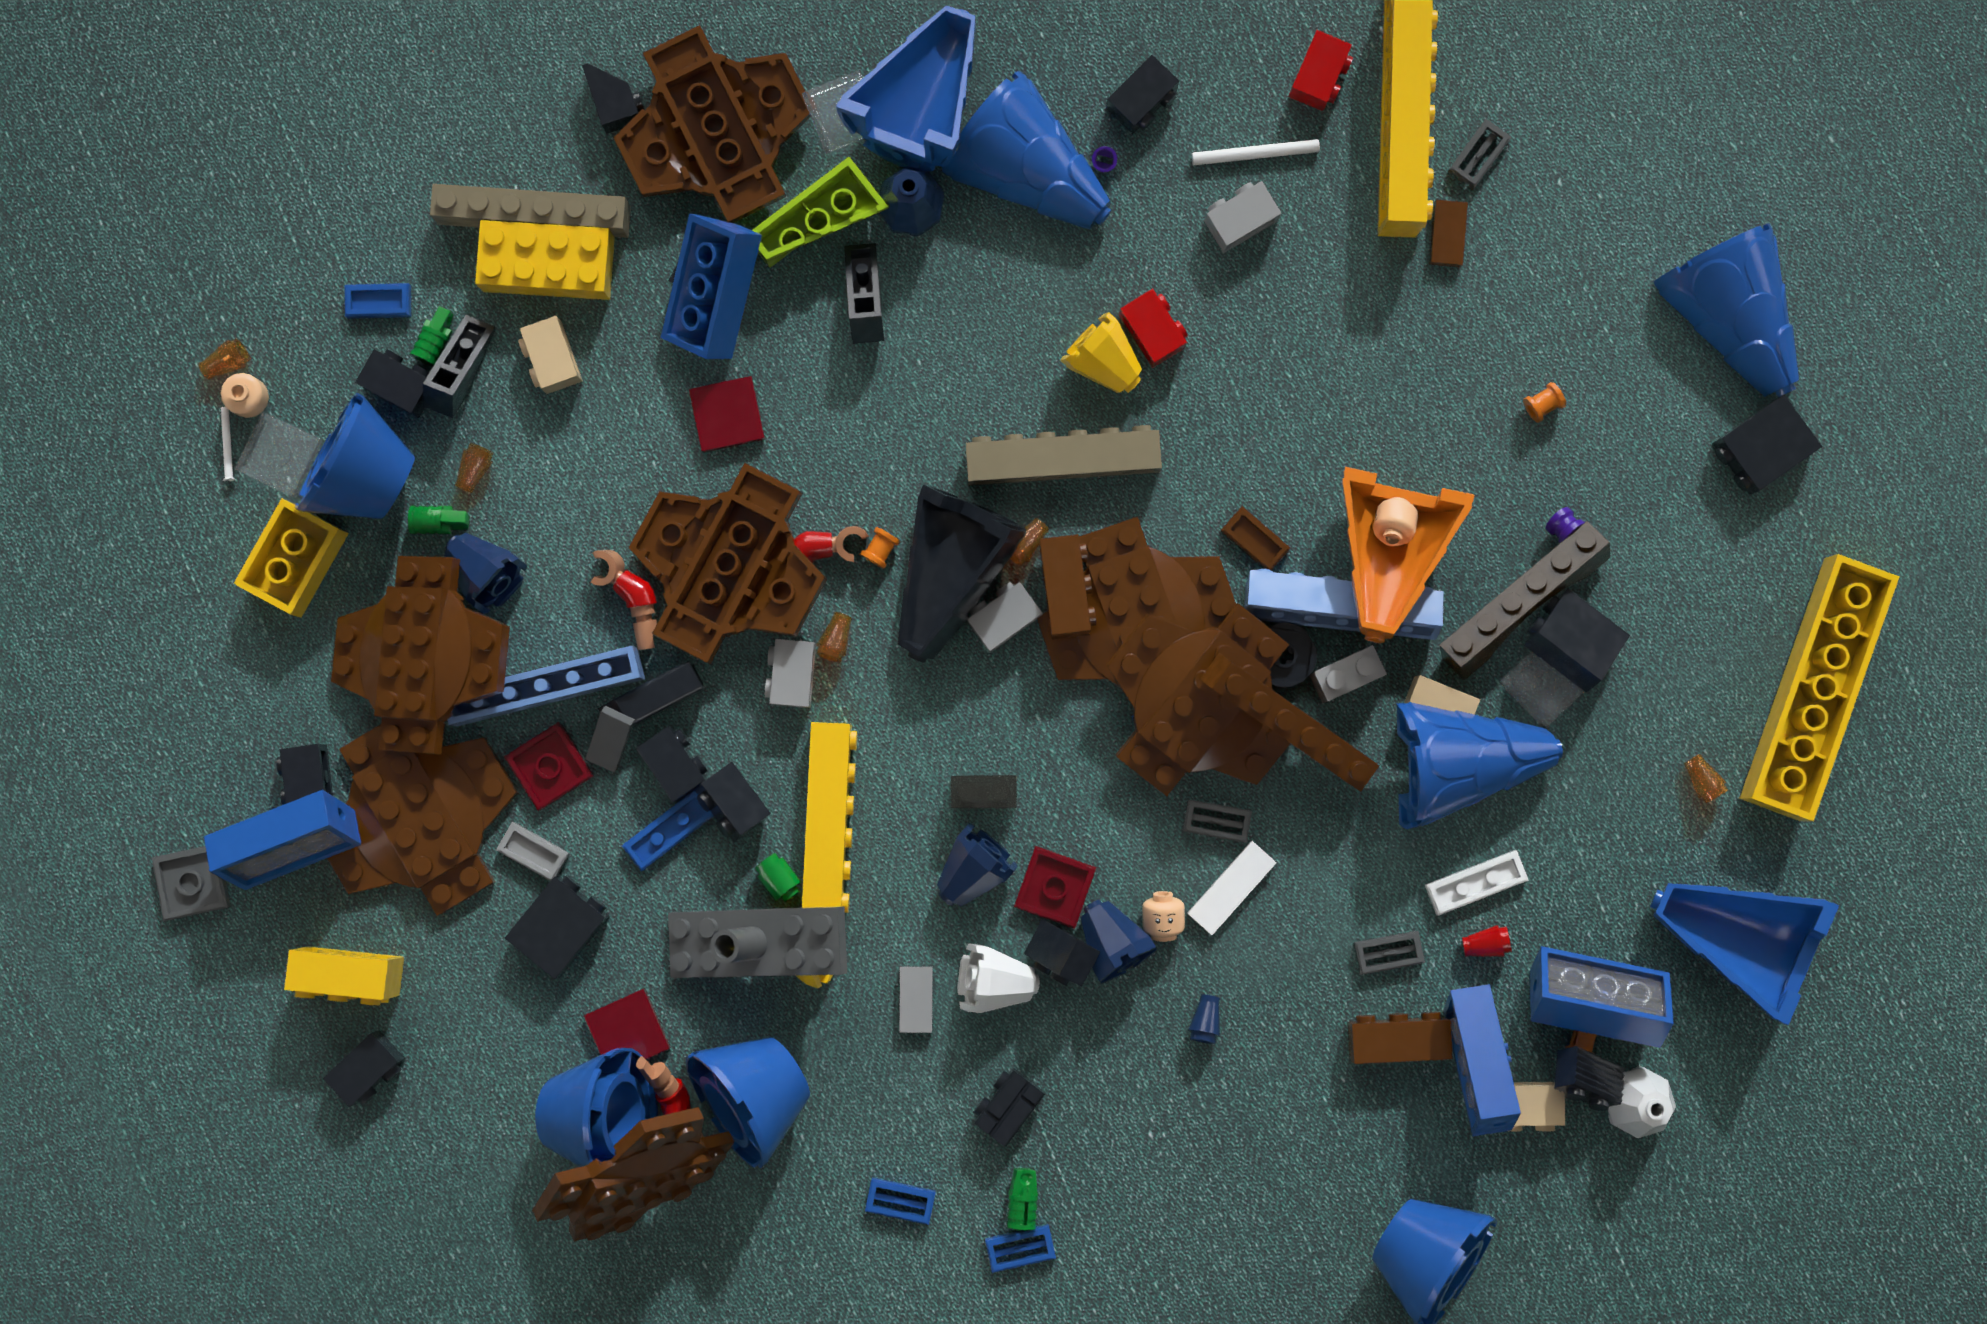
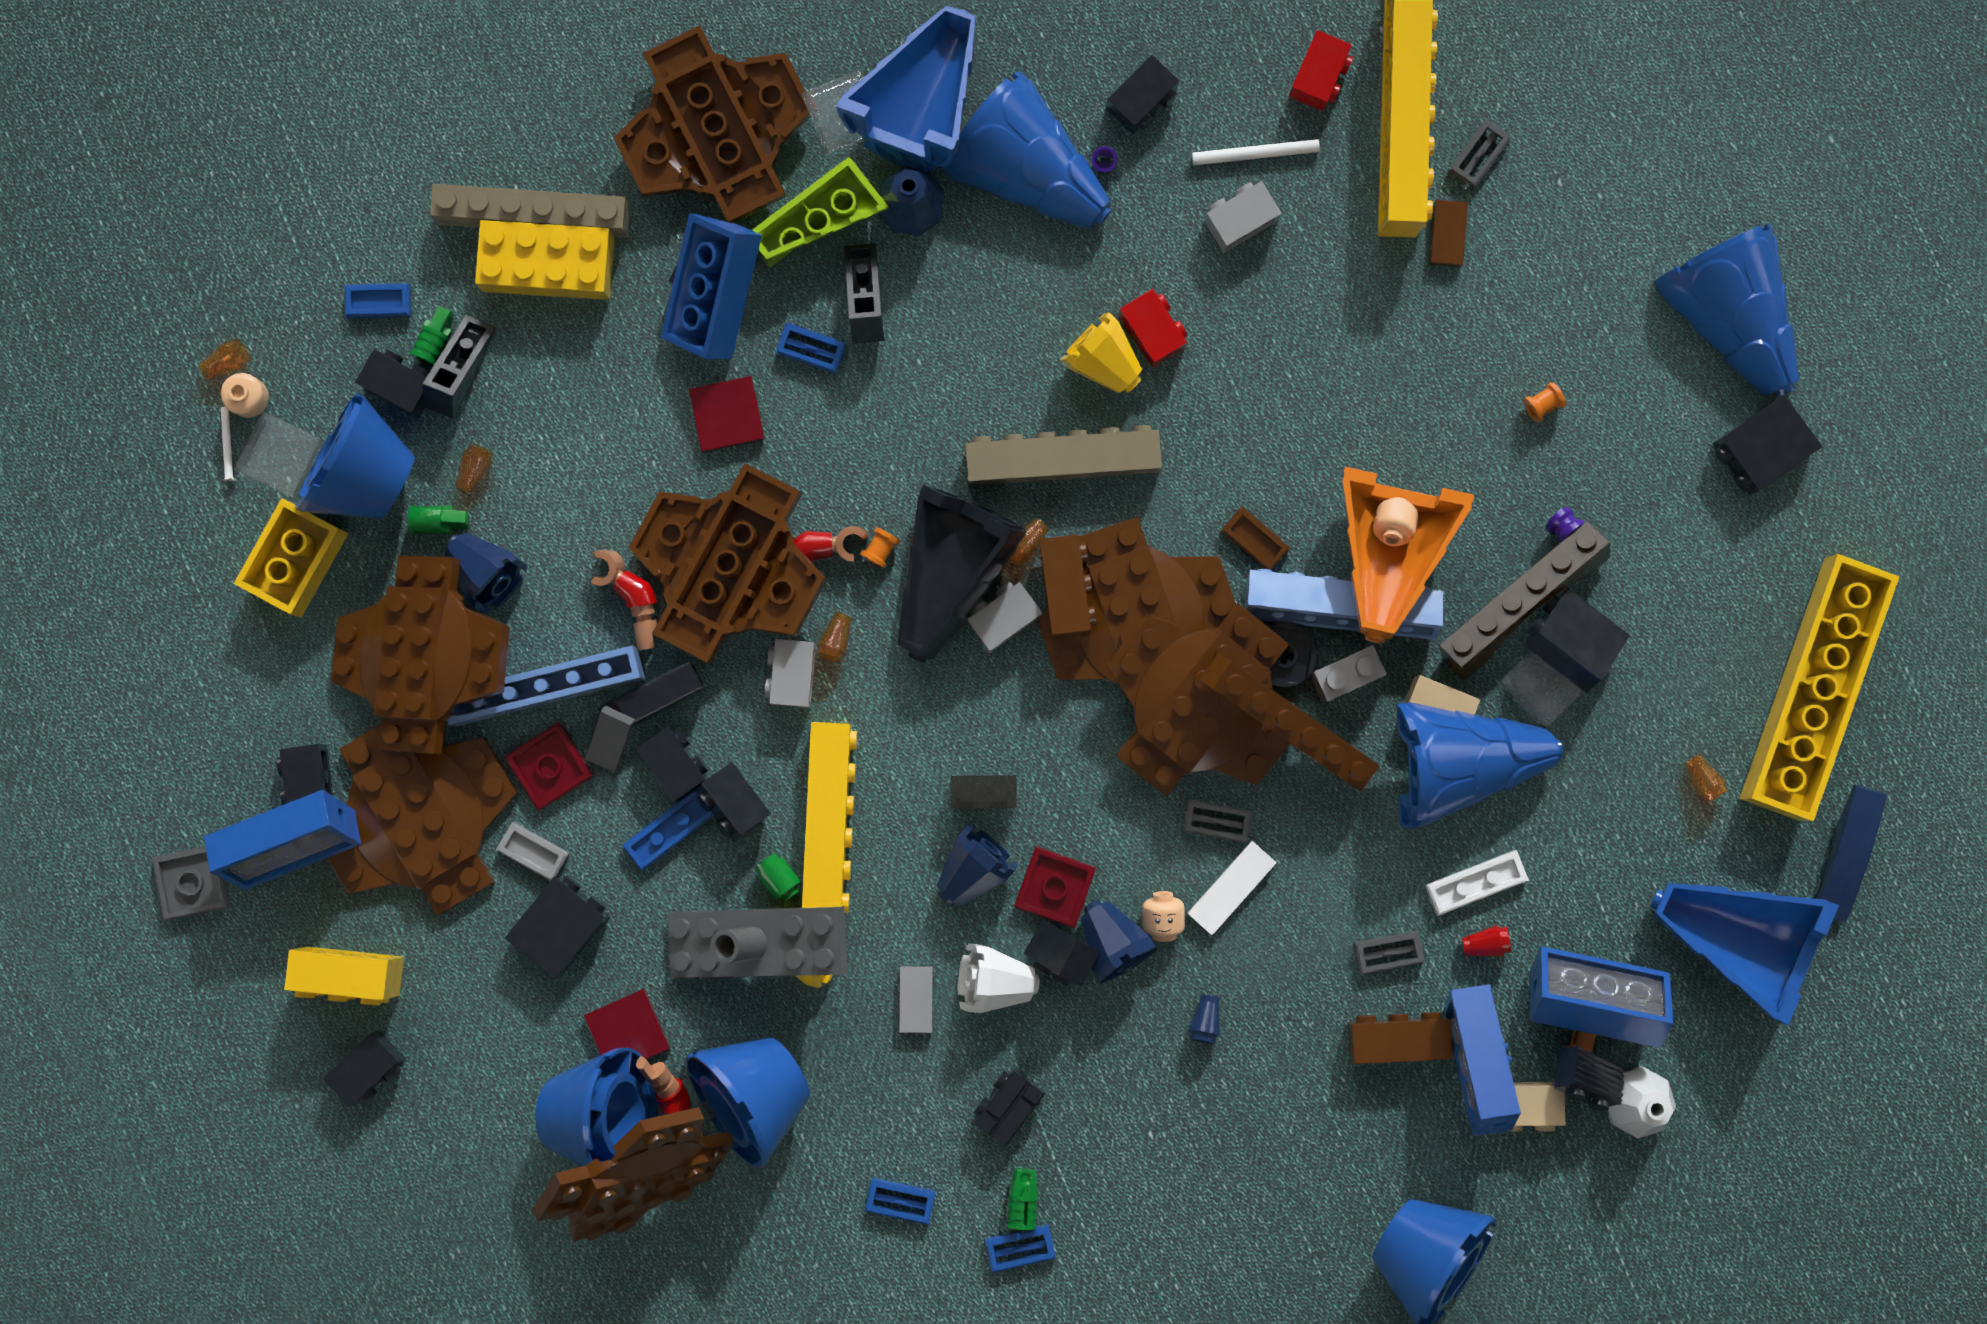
tan brick [518,316,583,394] -> none
black slope [582,63,645,134] -> none
none -> blue tile [776,322,847,375]
none -> dark blue slope [1816,784,1887,923]

